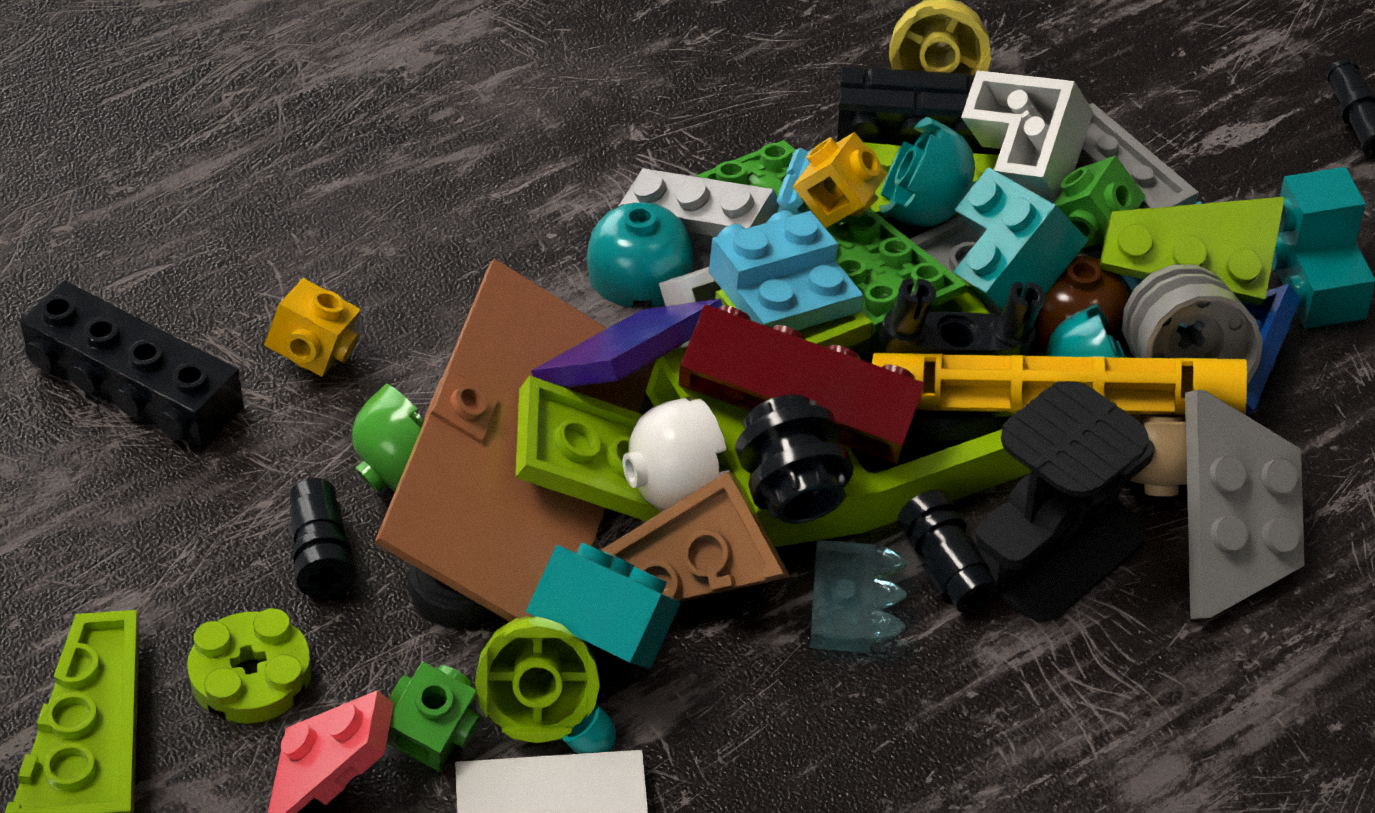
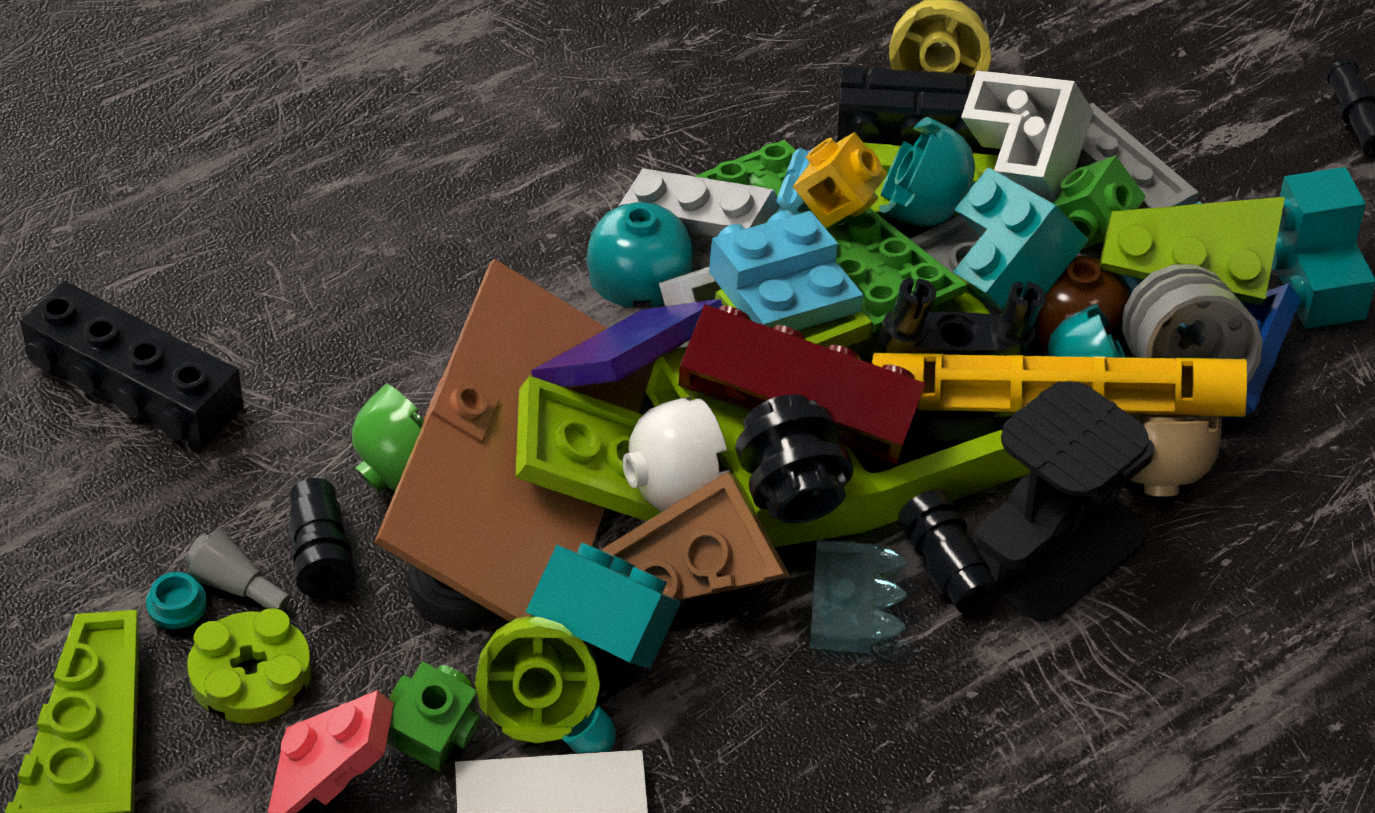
yellow brick [264,278,361,377] -> none
light grey wing [1185,390,1305,619] -> none
none -> teal plate [146,572,207,629]
none -> light grey cone [185,529,291,611]

